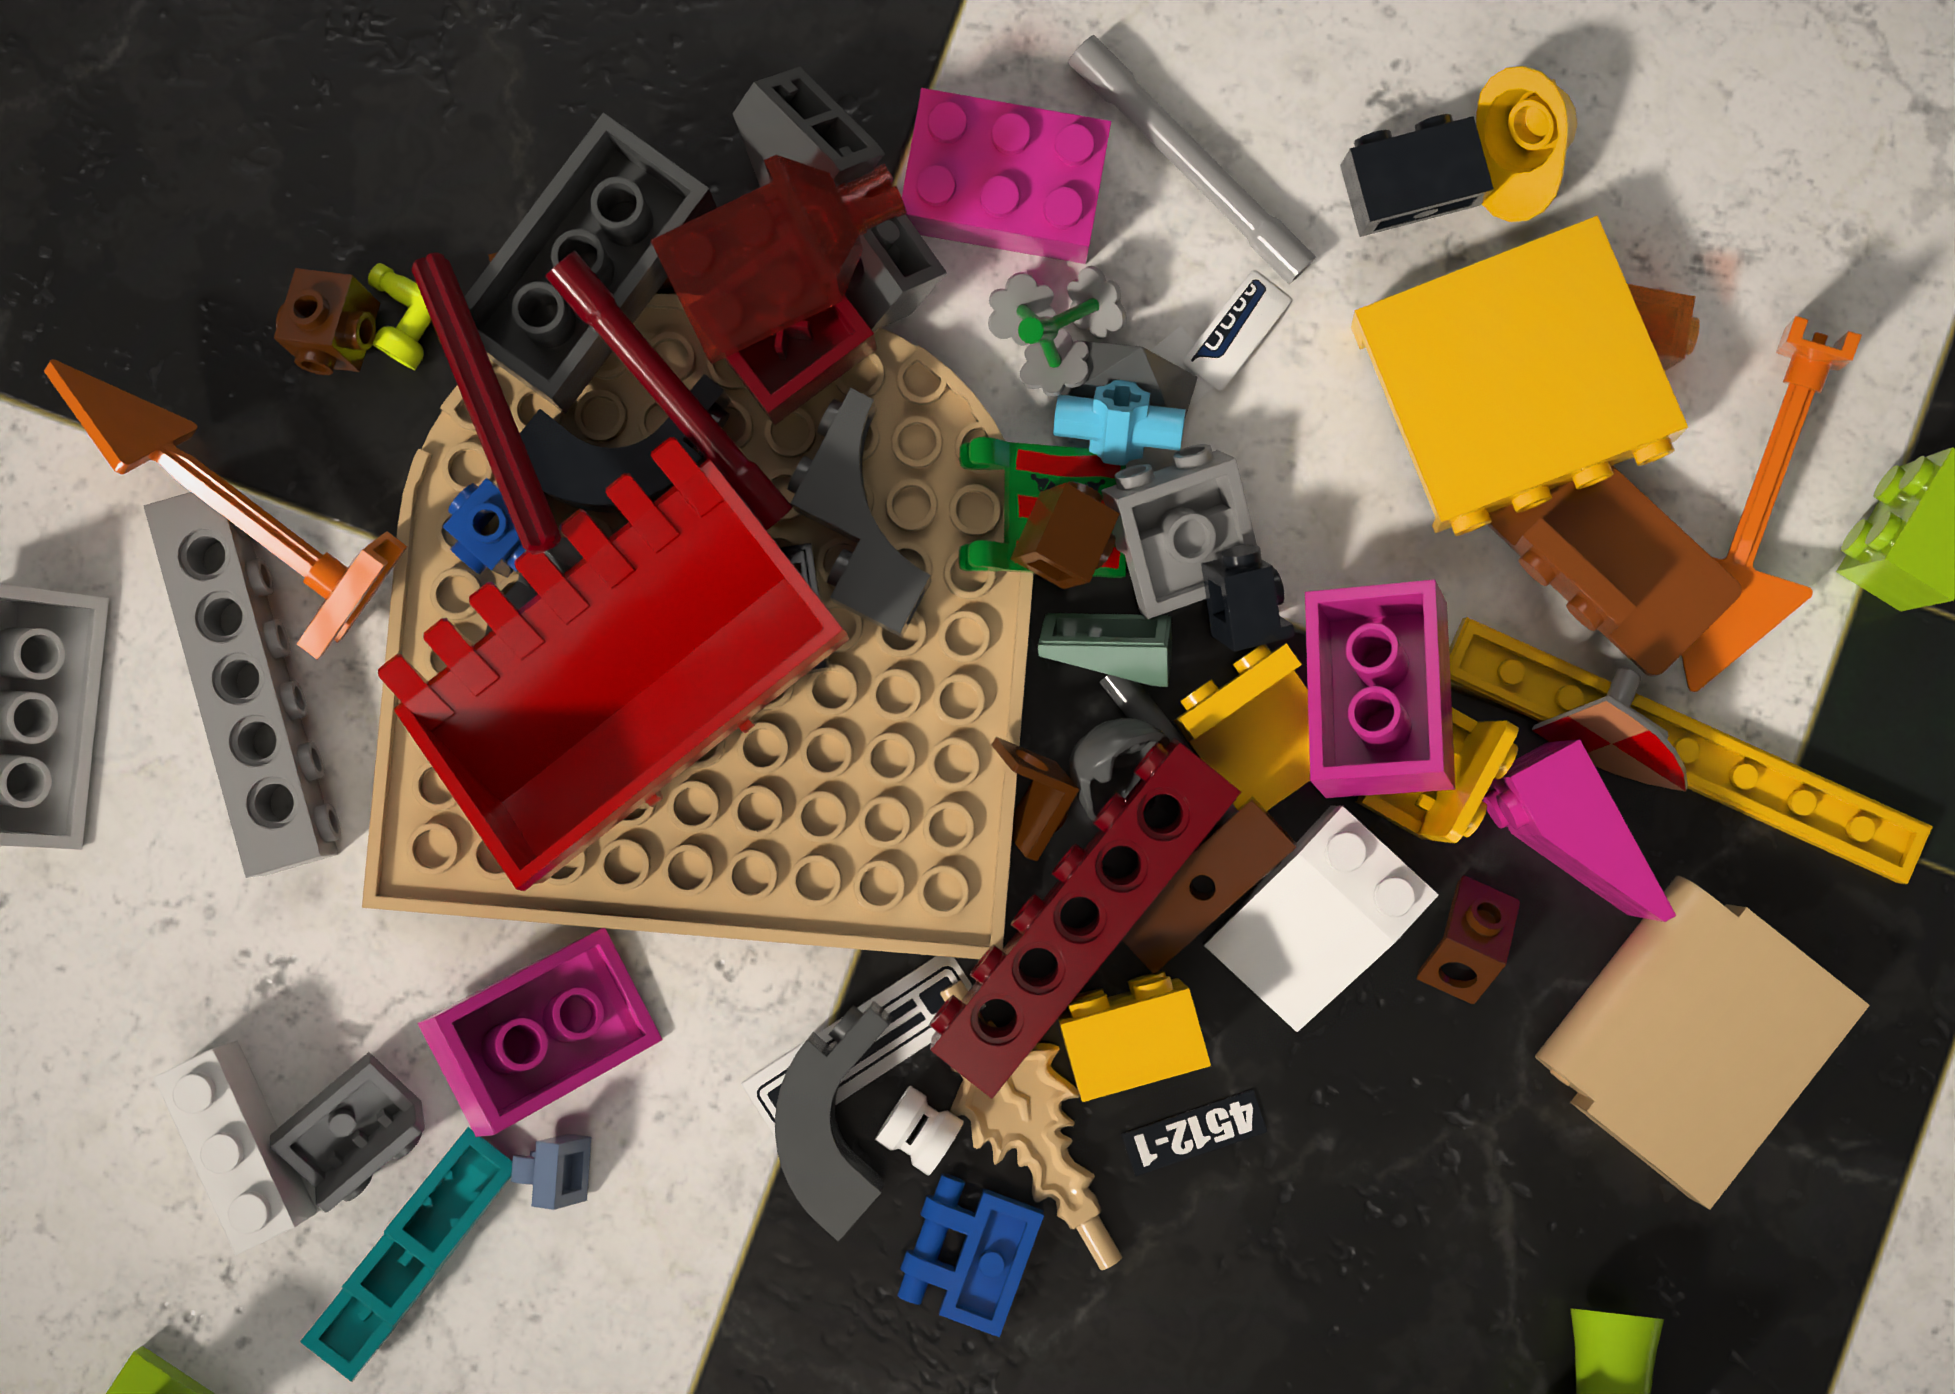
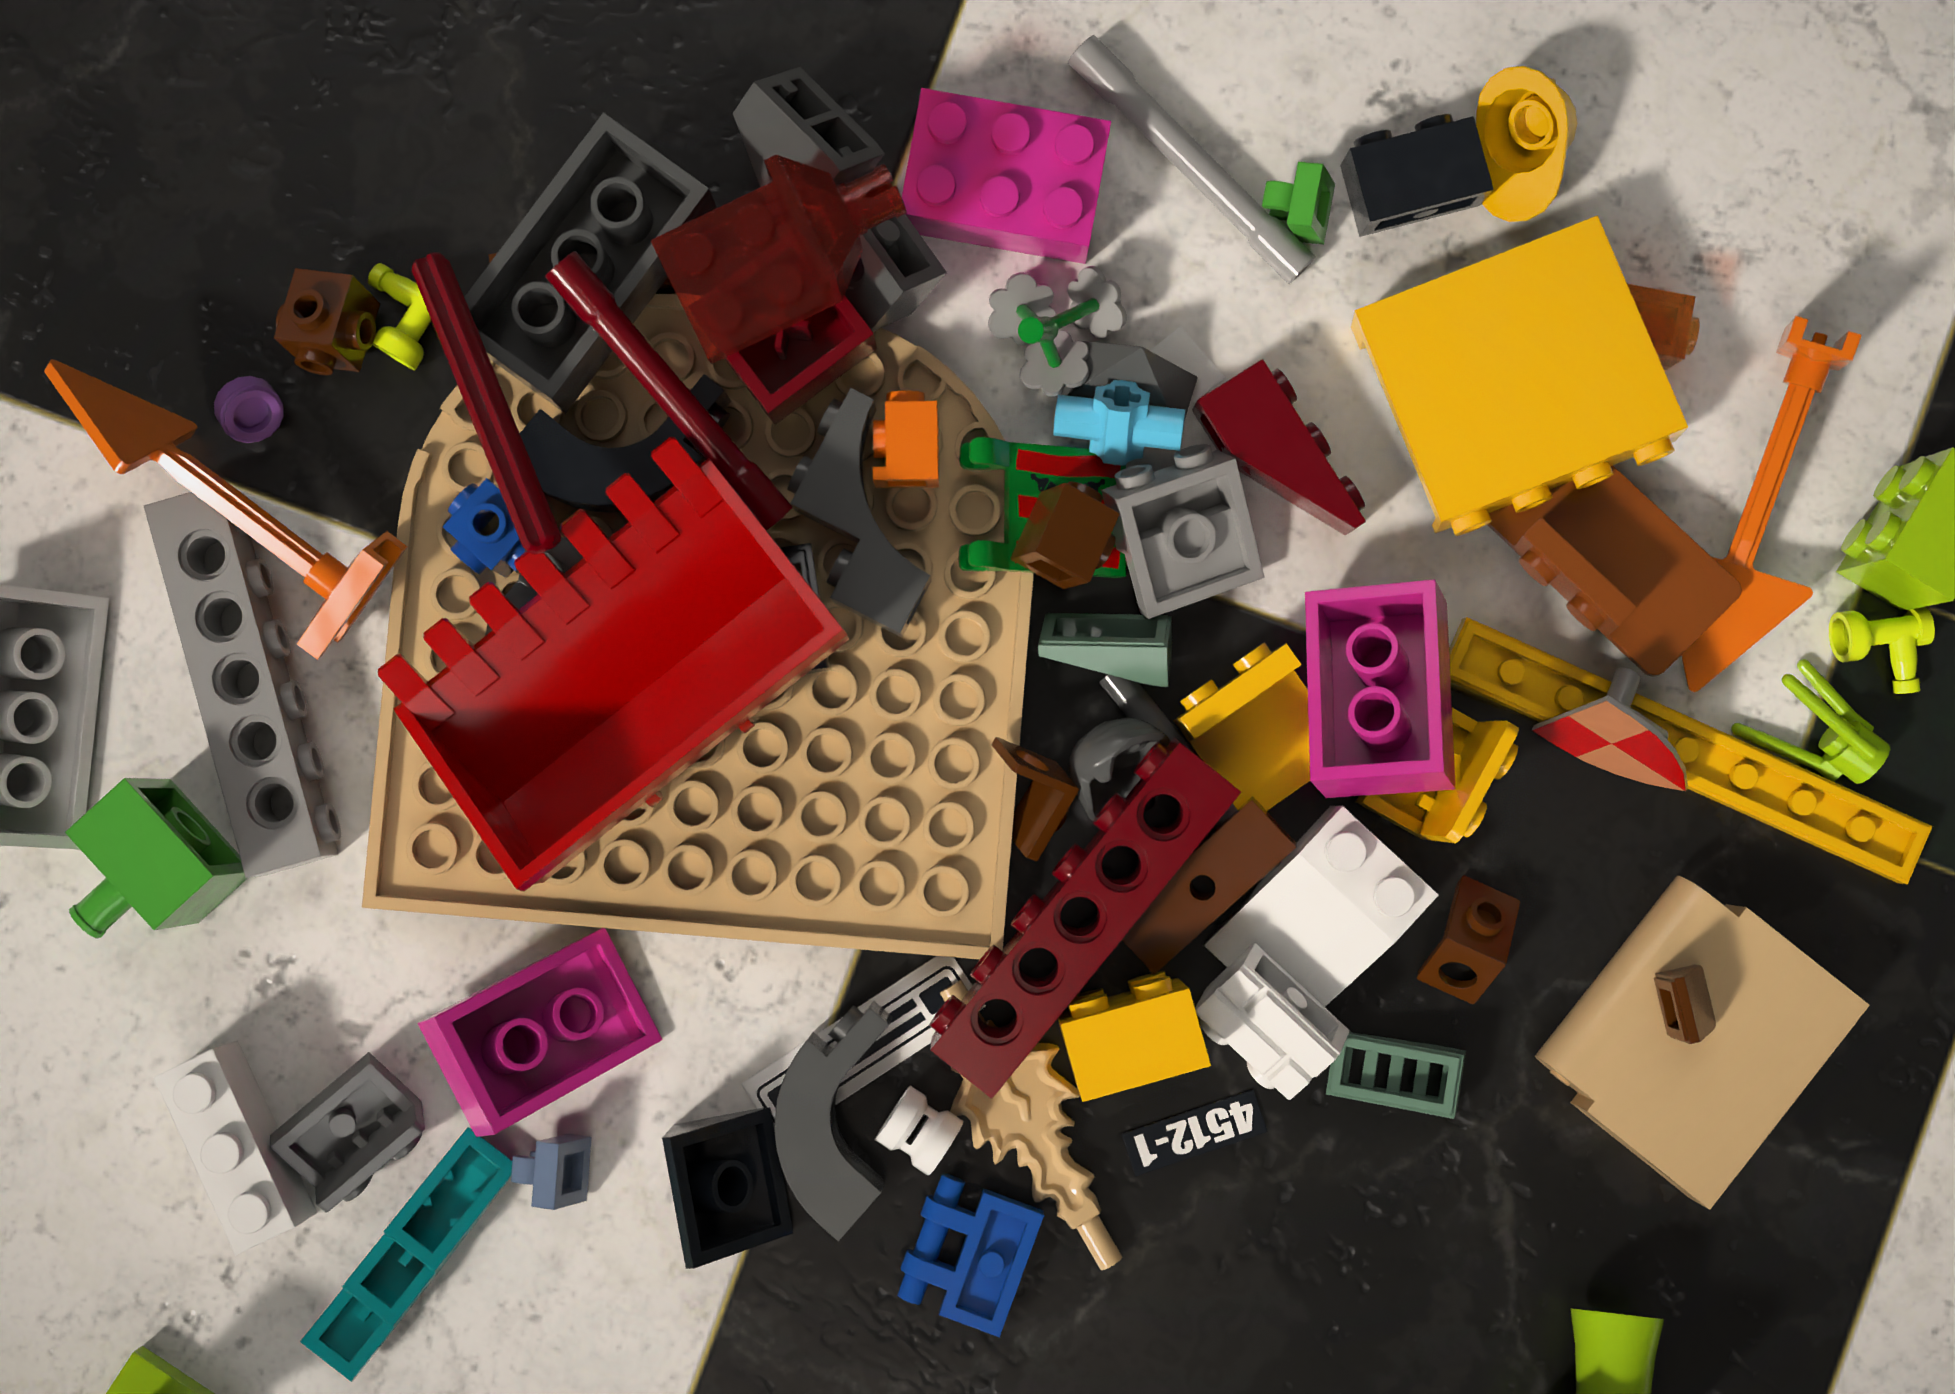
white sticker [1183,271,1291,390] -> none
black brick [1201,545,1295,652] -> none
dark pink slope [1483,739,1676,922] -> none
none -> bright green brick [65,778,247,939]
none -> medium lavender tile [214,376,283,443]
none -> black slope [662,1107,793,1269]
none -> orange brick [873,390,939,488]
none -> dark red slope [1192,359,1366,535]
none -> white brick [1195,943,1350,1100]
none -> bright green tile [1262,162,1335,245]
none -> sand green slope [1326,1032,1466,1119]
none -> reddish brown slope [1654,964,1716,1044]
none -> lime plant [1731,659,1891,784]
none -> neon yellow piece [1829,607,1935,694]

